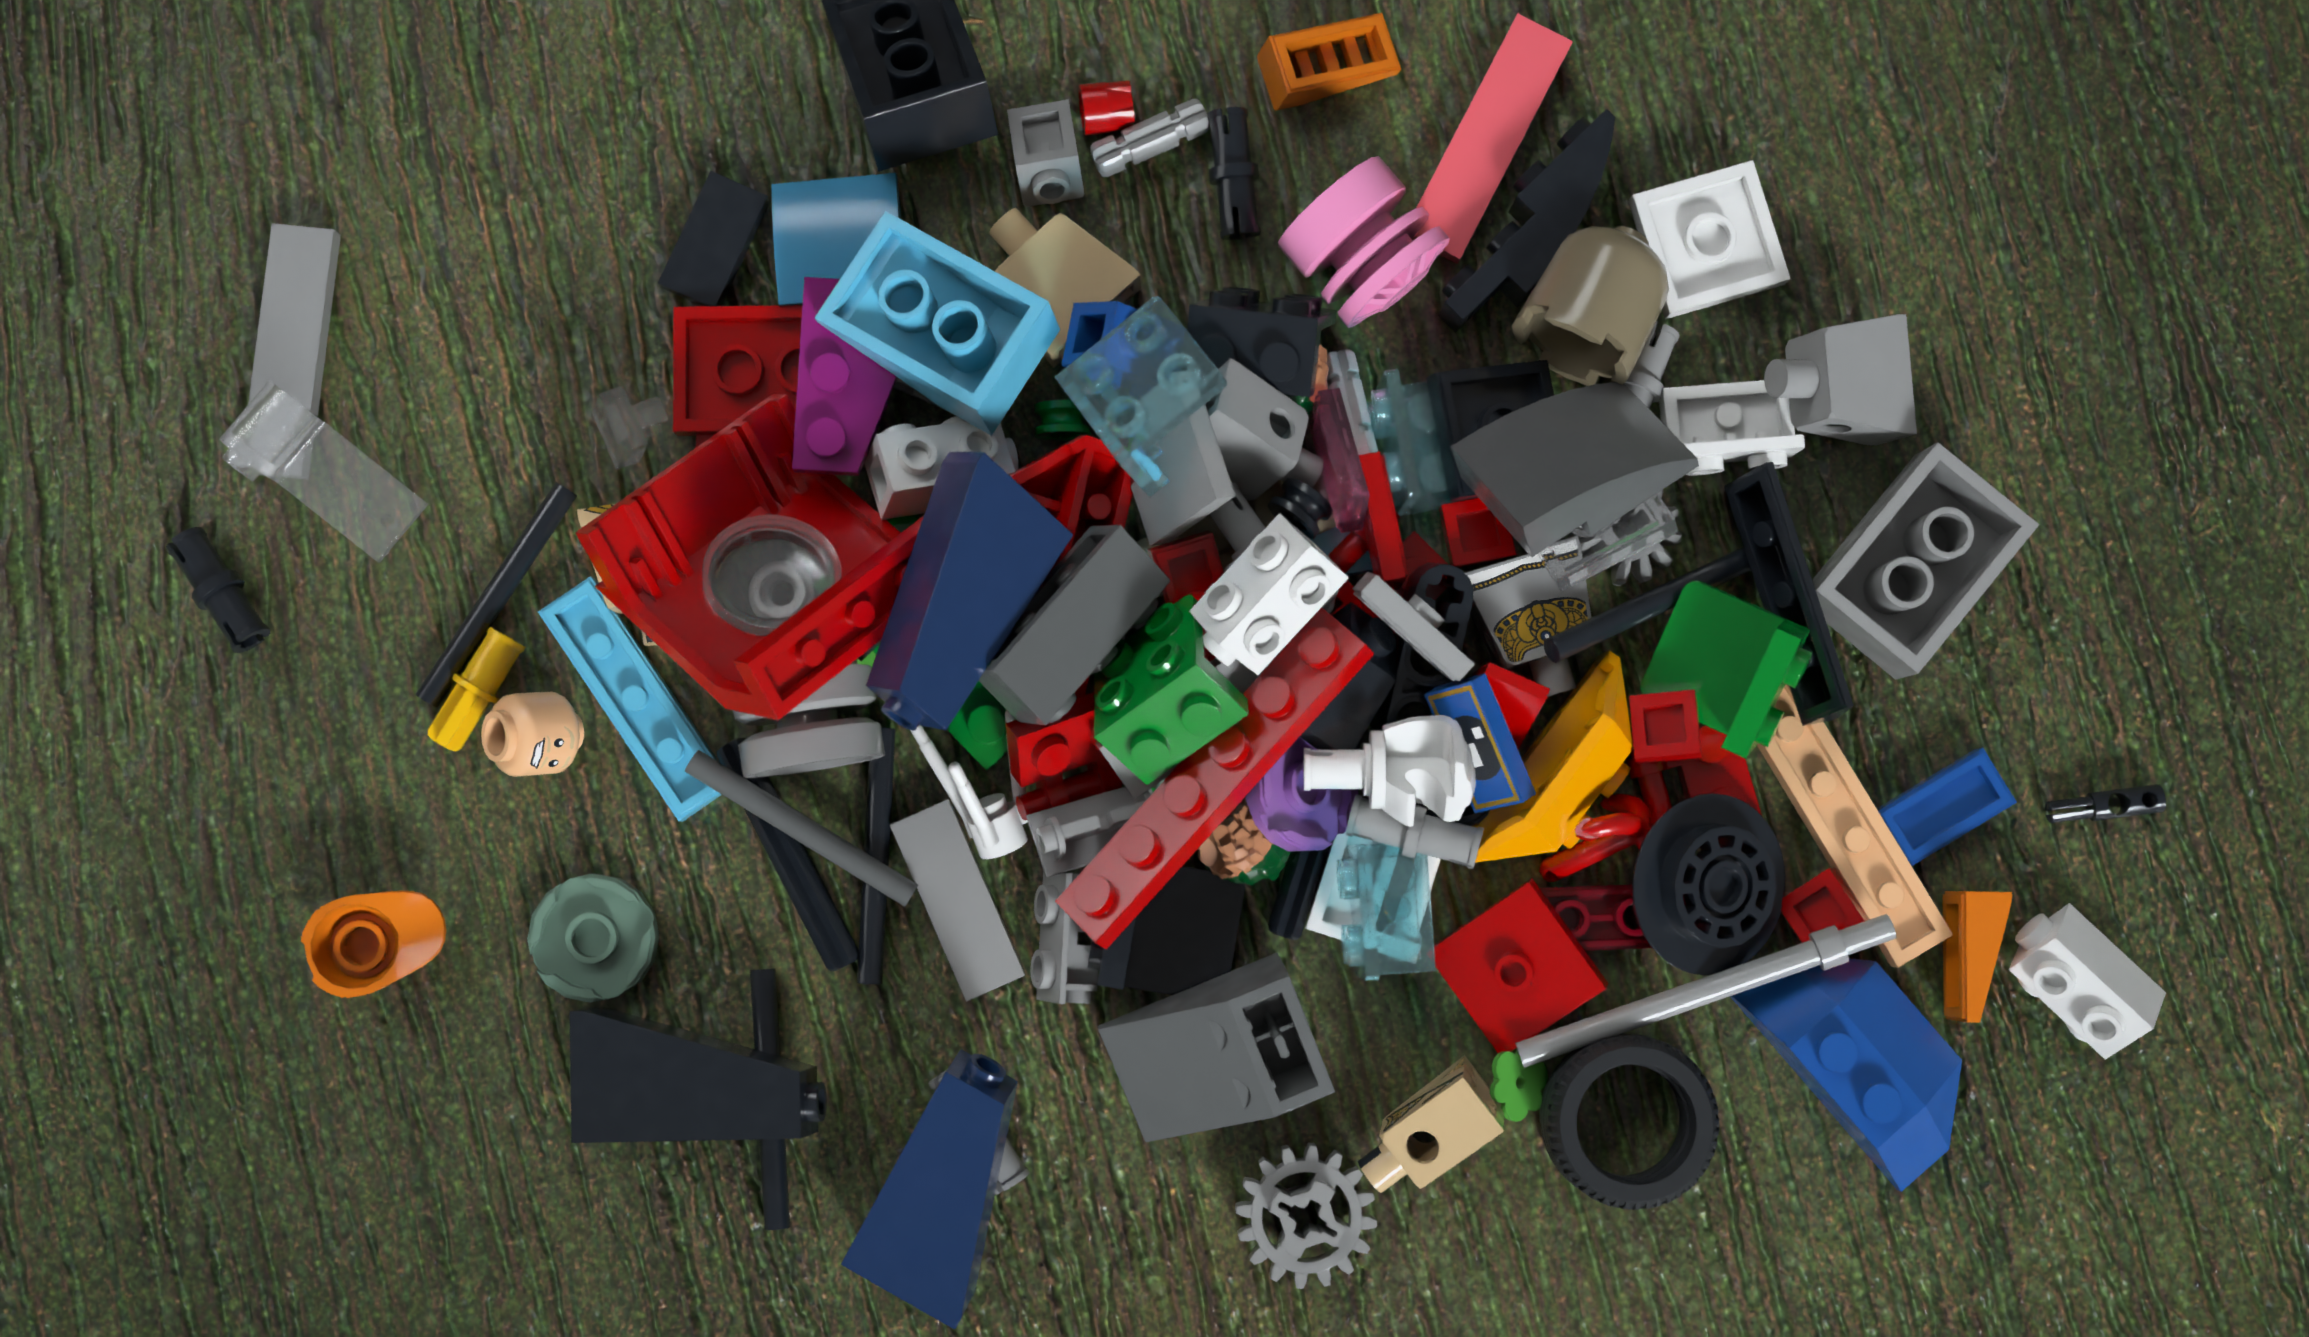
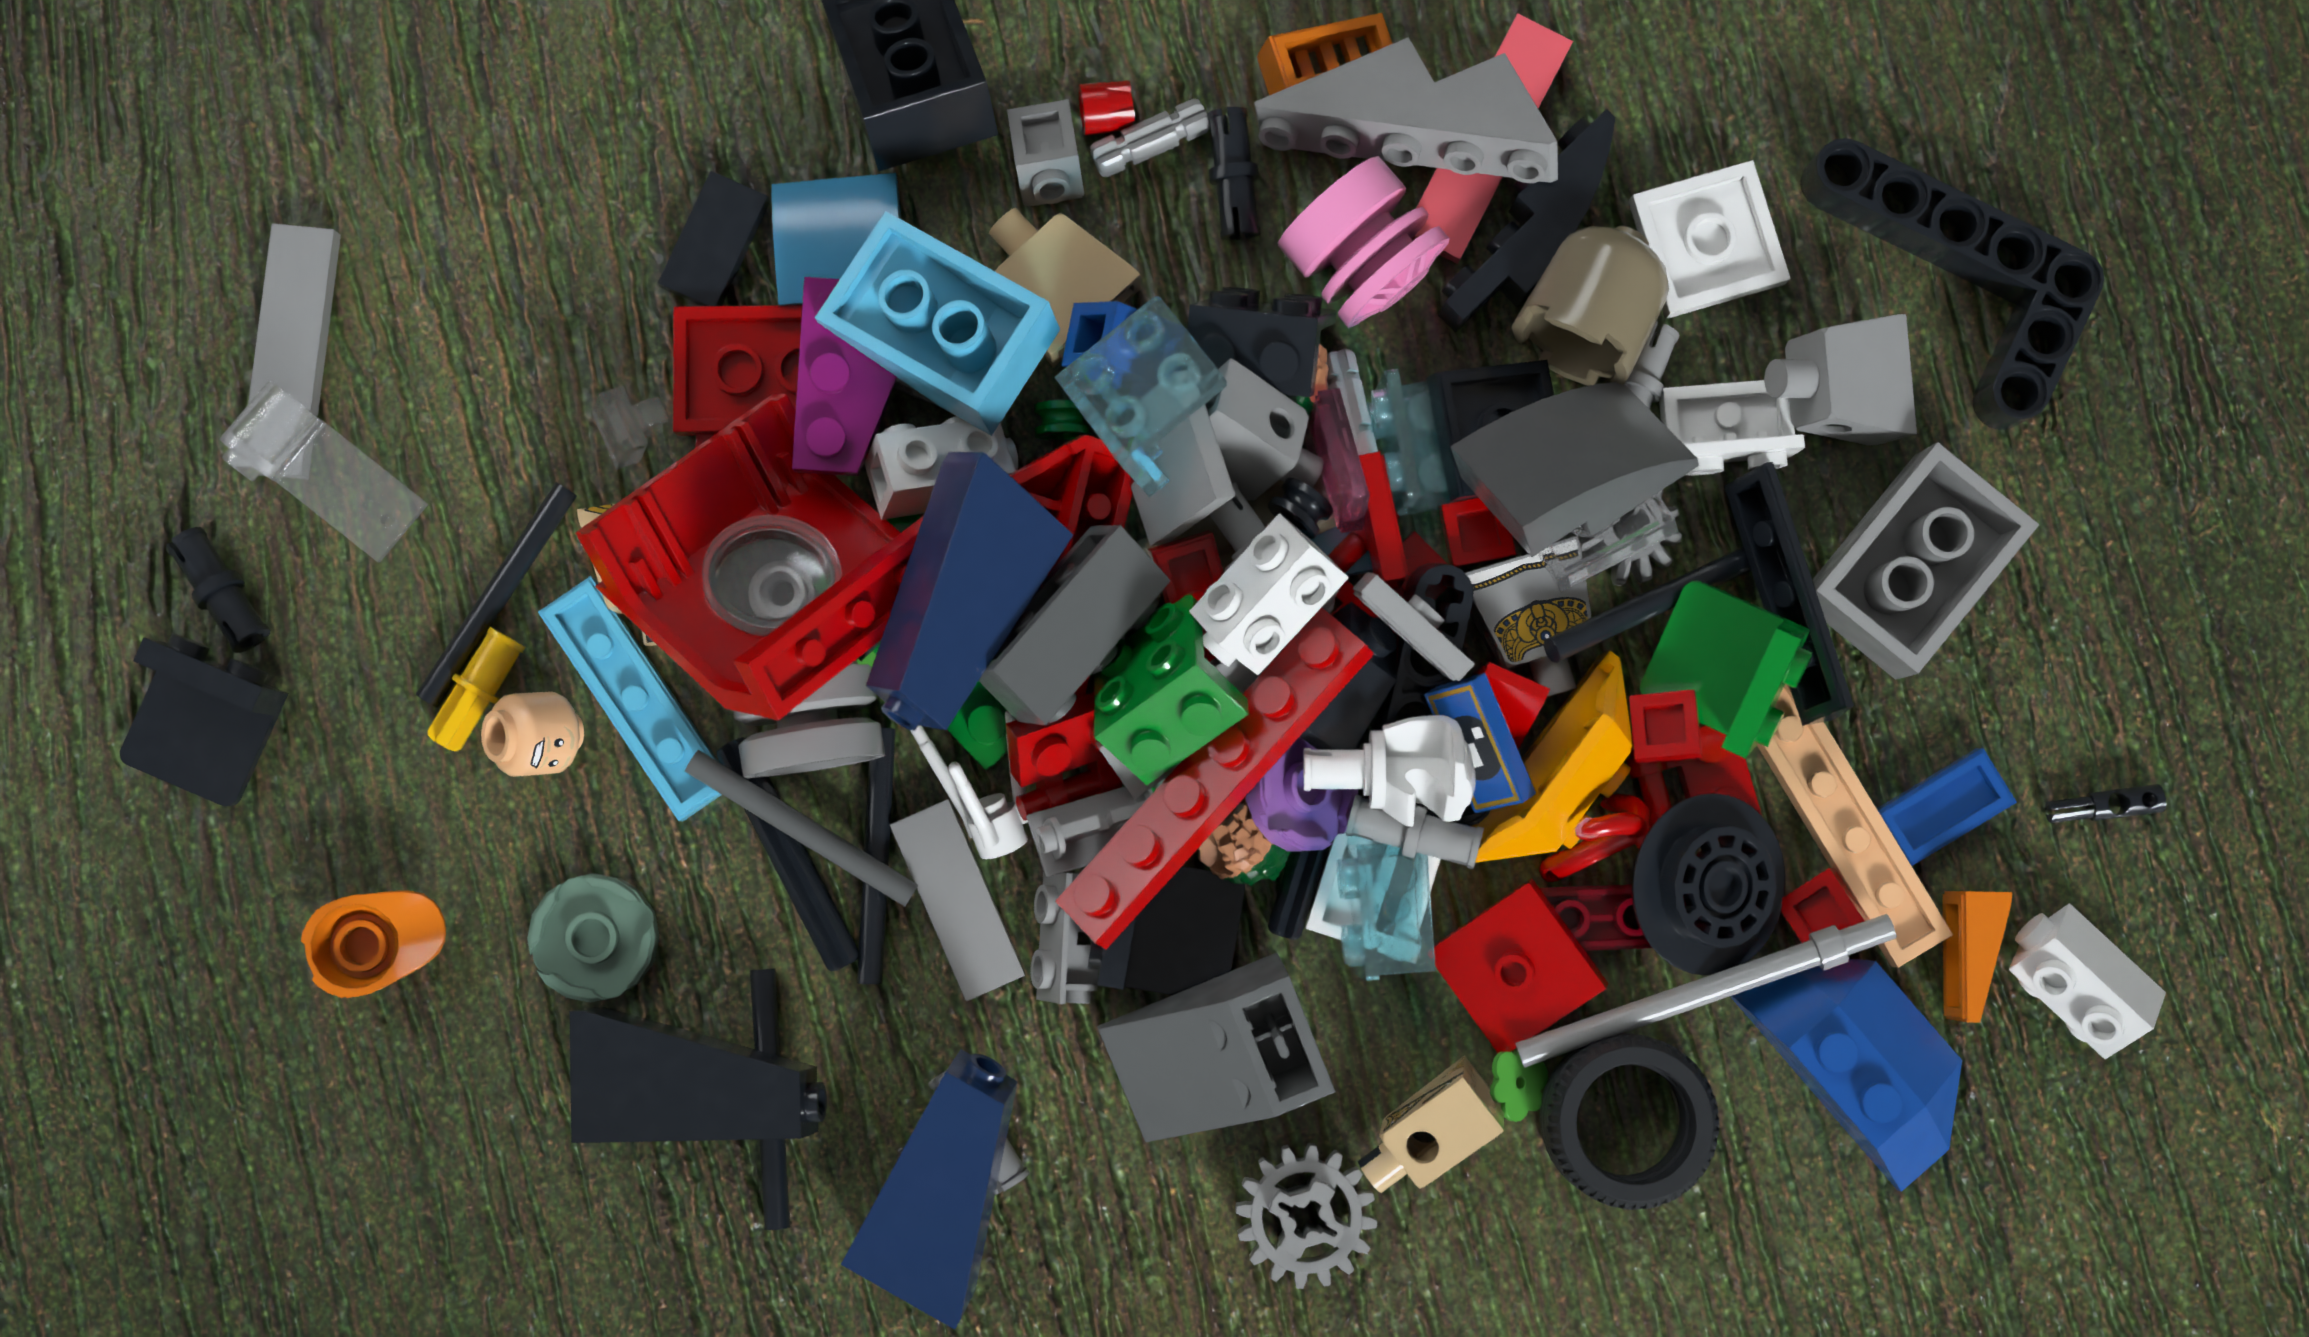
none -> black bracket [120,633,289,806]
none -> light grey slope [1254,37,1558,183]
none -> black beam [1800,138,2104,430]

